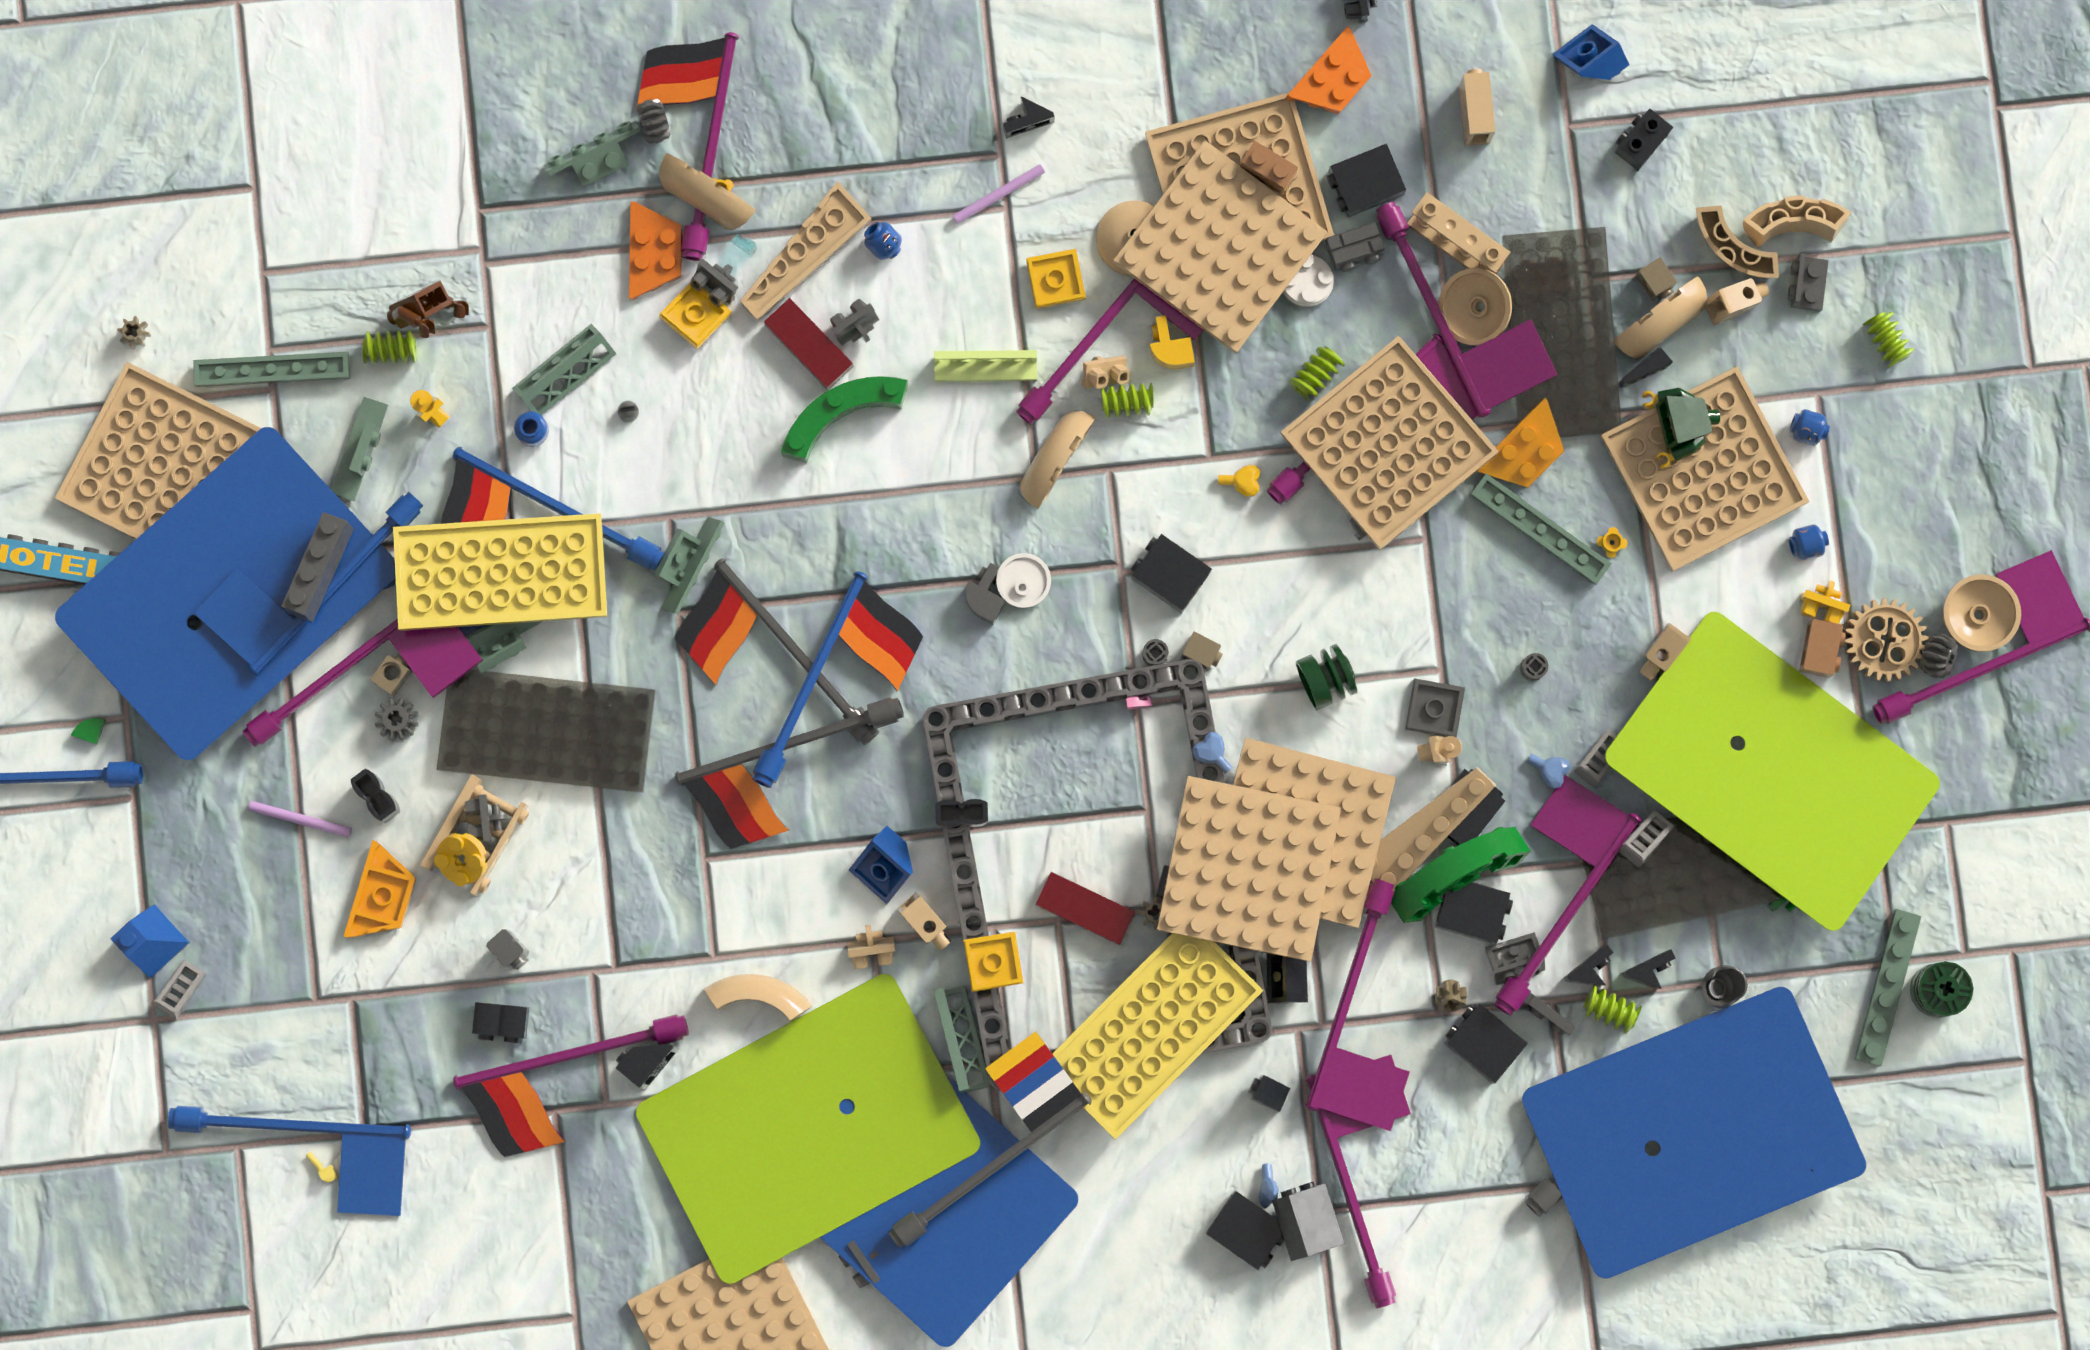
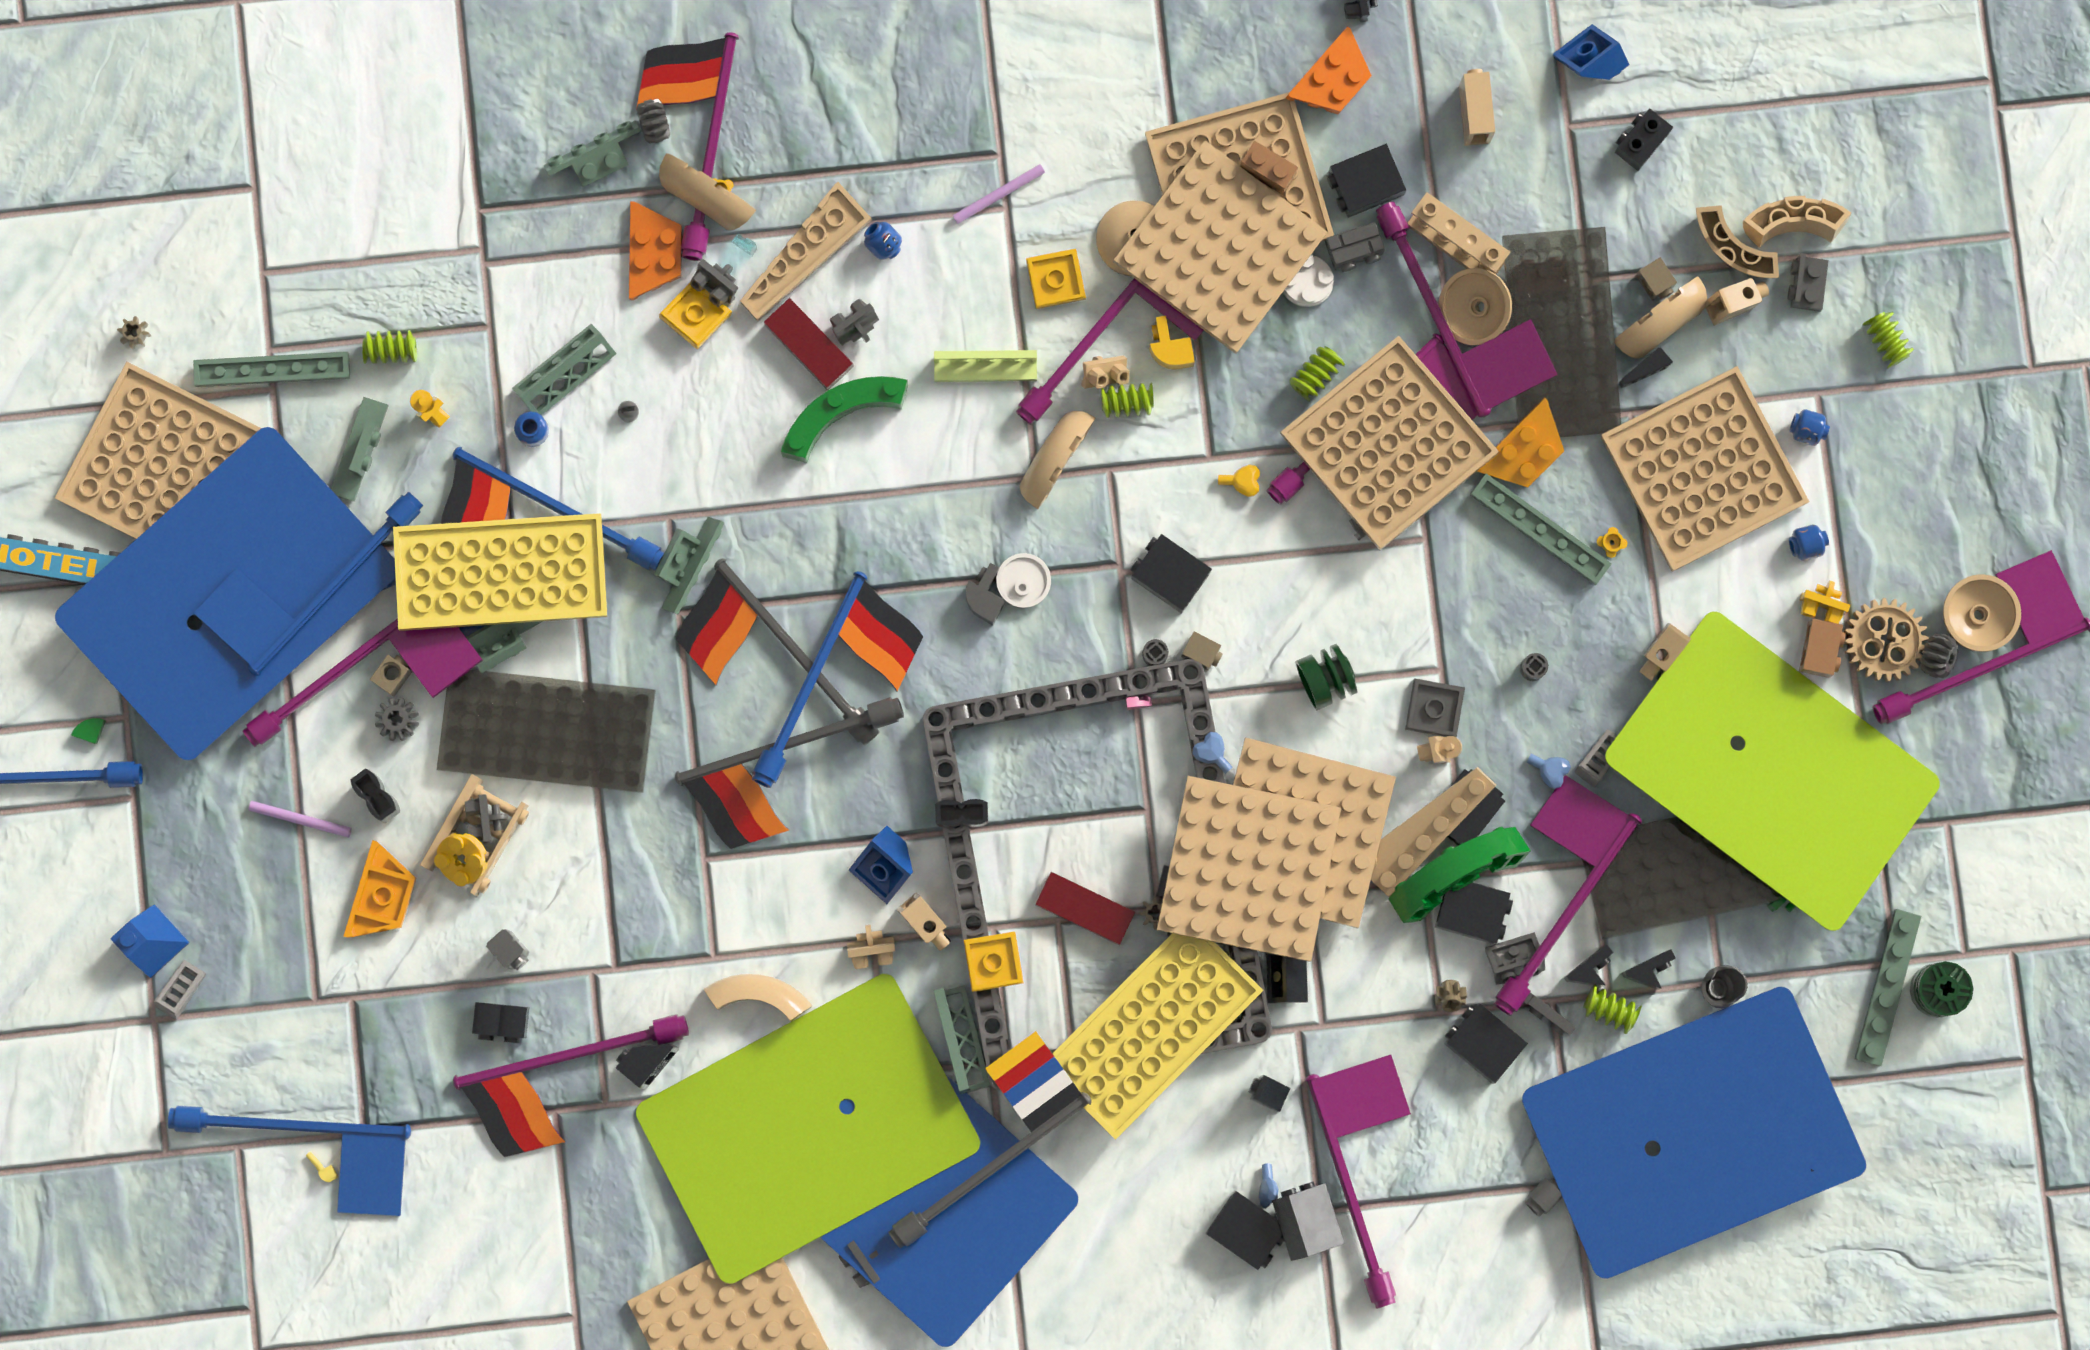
dark grey brick [281,512,354,623] -> none
reddish brown torso [387,281,469,338] -> none
black slope [1003,97,1055,139] -> none
magenta flag [1304,878,1410,1131] -> none
light grey slope [1619,810,1674,867] -> none
torso [1642,388,1720,469] -> none

